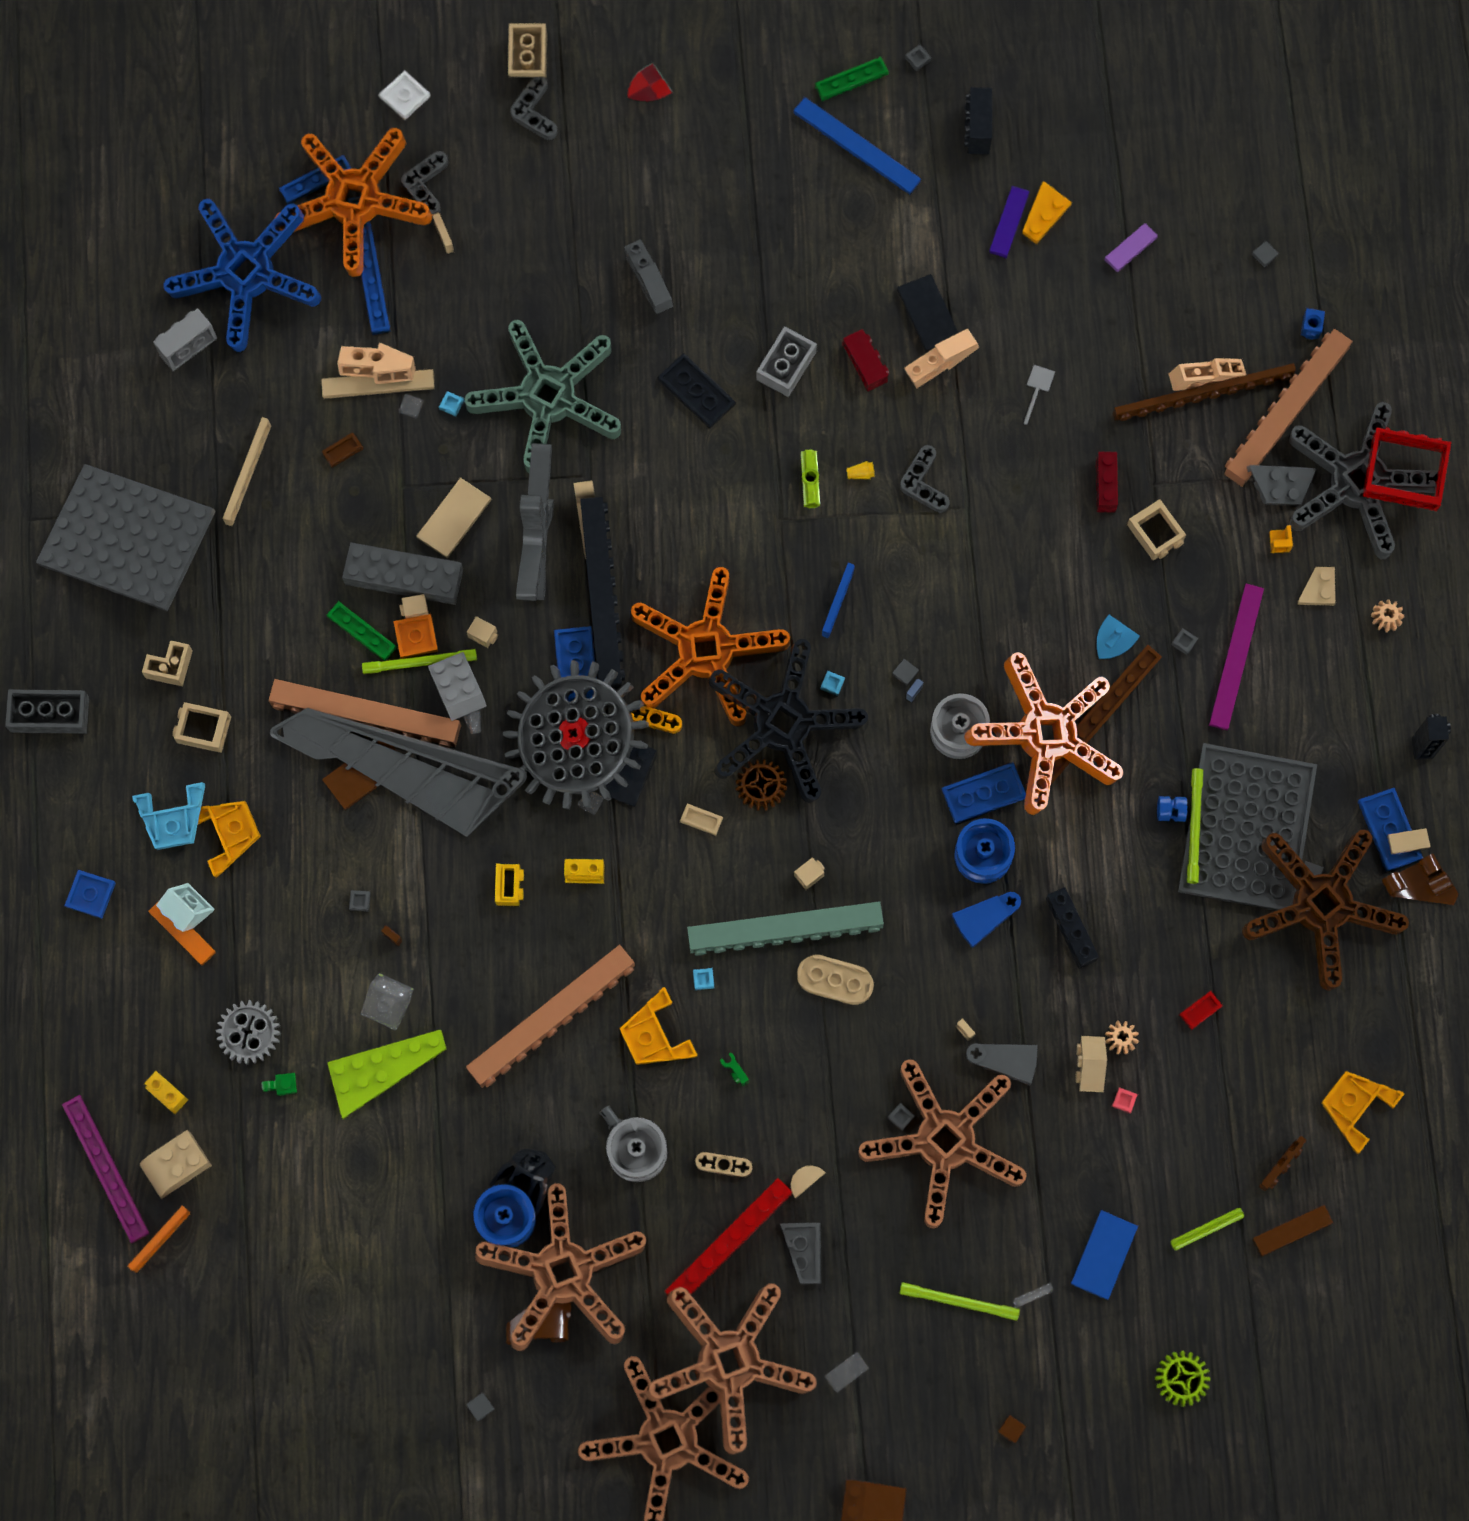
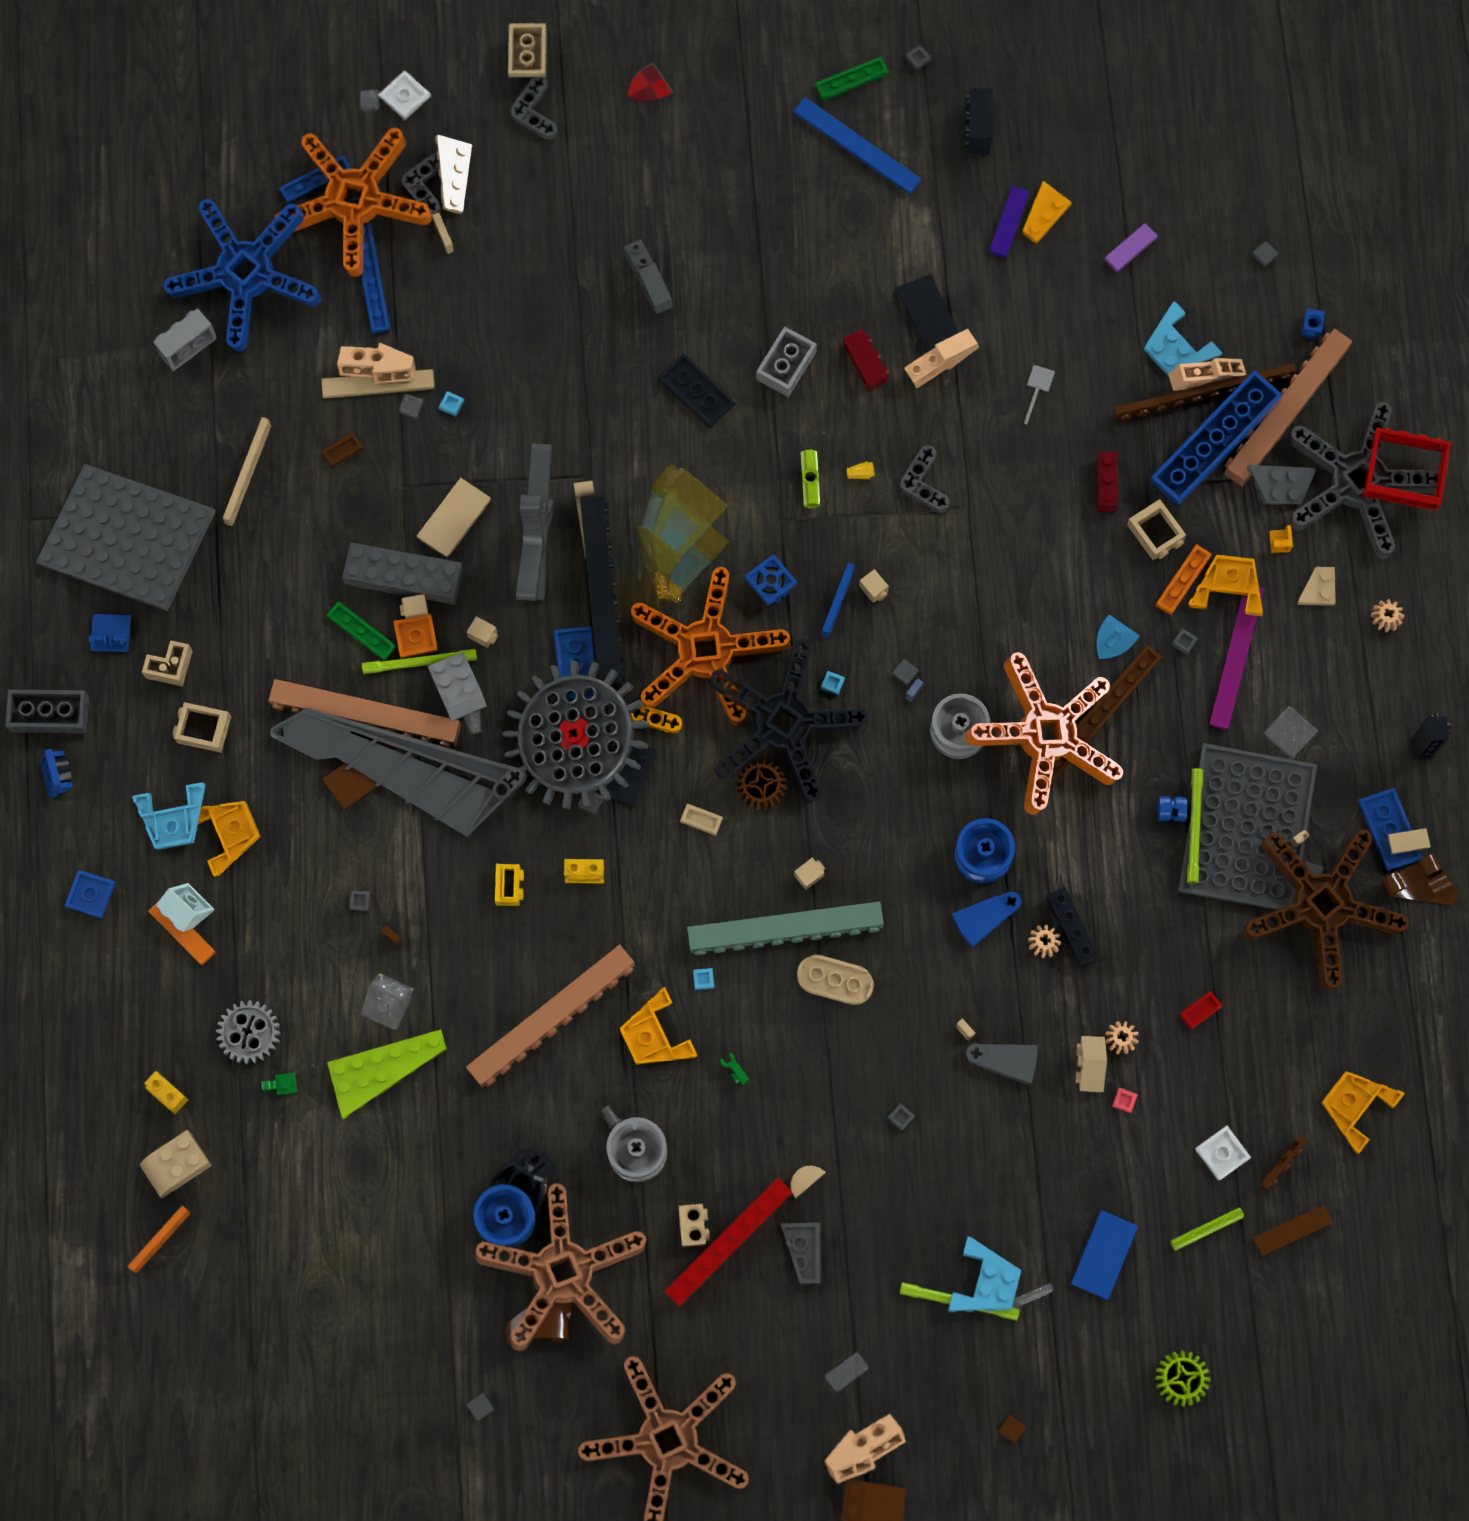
magenta tile [62,1095,150,1244] -> none
sand green beam [465,320,621,473] -> none
nougat beam [645,1284,816,1454] -> none
tan beam [695,1152,752,1178] -> none
nougat beam [858,1059,1026,1228] -> none
blue tile [941,762,1026,824] -> none
none -> blue piece [40,749,73,798]
none -> blue hinge [89,614,131,652]
none -> clear tile [360,90,380,110]
none -> wing [435,135,472,214]
none -> clear yellow windscreen [637,464,729,602]
none -> tan brick [679,1204,710,1248]
none -> blue piece [744,554,797,607]
none -> light nougat brick [825,1414,906,1484]
none -> tan brick [859,569,889,603]
none -> medium azure wing [948,1236,1021,1312]
none -> light nougat gear [1028,925,1061,958]
none -> medium azure wing [1144,301,1222,376]
none -> blue brick [1150,370,1282,507]
none -> orange tile [1155,544,1212,615]
none -> light orange wing [1189,555,1263,616]
none -> white tile [1195,1126,1251,1181]
none -> clear tile [1264,706,1318,759]
none -> tan tile [1290,830,1309,847]

